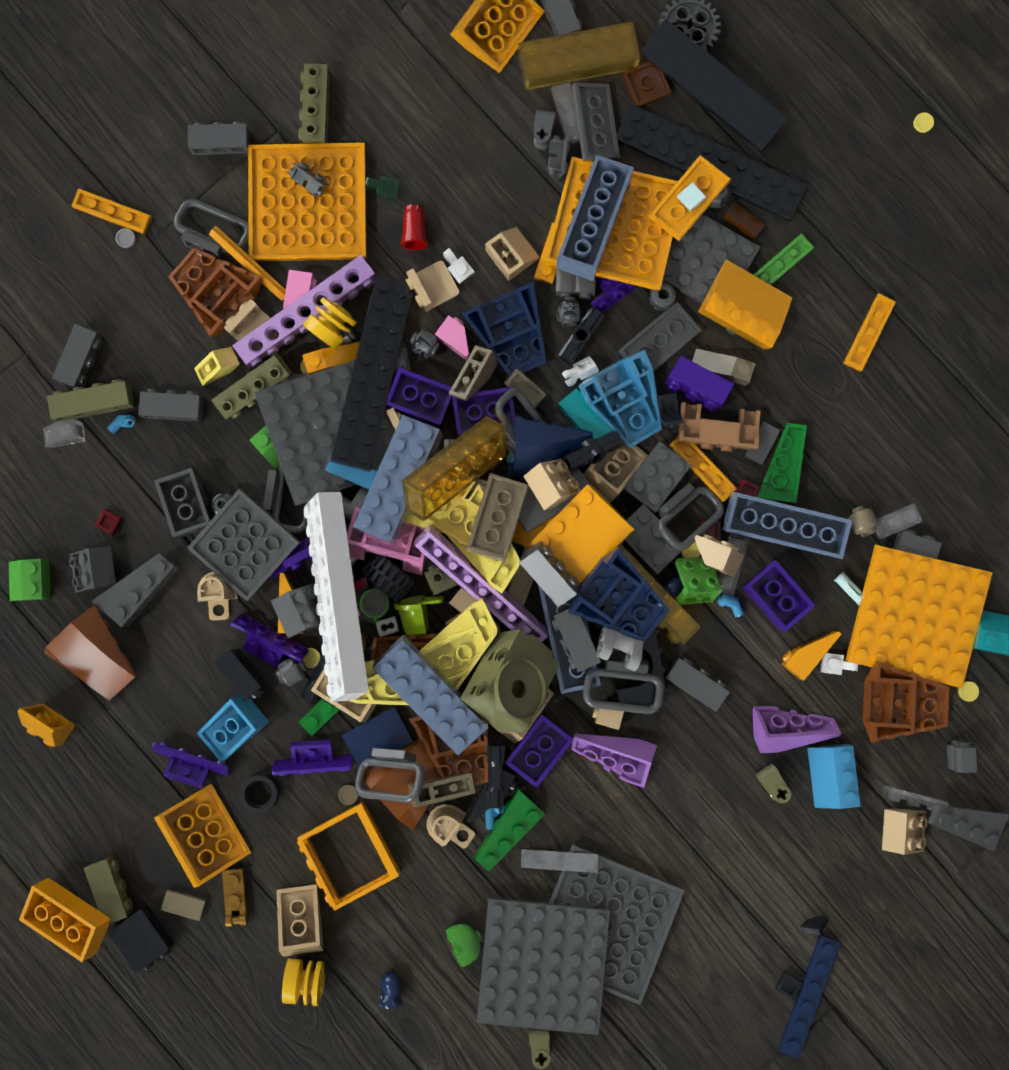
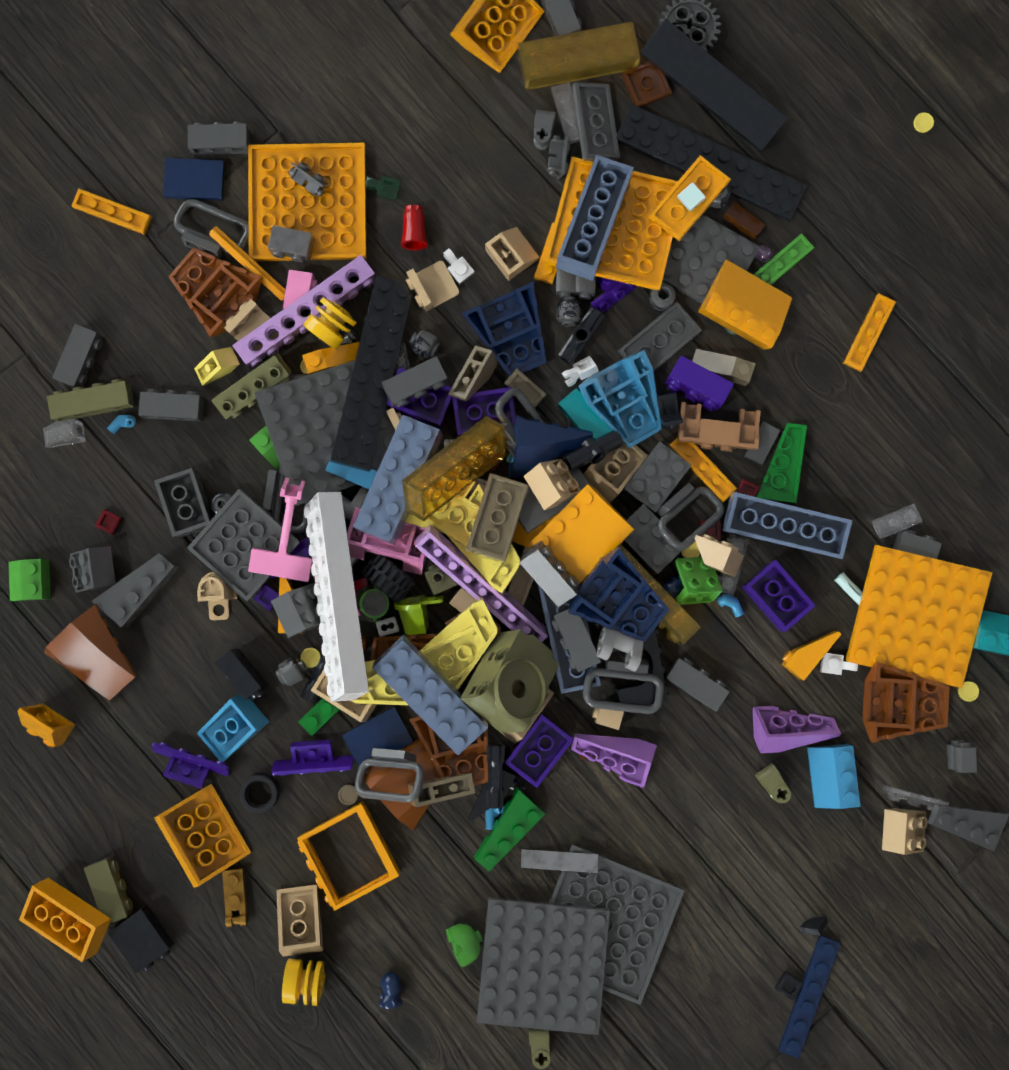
light grey piece [116,228,136,248] -> none
dark tan tile [161,889,207,921] -> none
dark purple bracket [231,614,309,668] -> none
olive brick [298,64,330,144] -> none
tan container [427,804,475,848] -> none
bright pink slope [435,315,469,361] -> none
dark tan head [848,506,878,537] -> none
none -> dark blue tile [163,158,225,201]
none -> bright pink piece [248,478,312,582]
none -> dark purple tile [254,583,279,611]
none -> flat silver brick [268,225,314,263]
none -> dark grey brick [382,356,447,408]
none -> clear purple hinge [755,245,772,262]

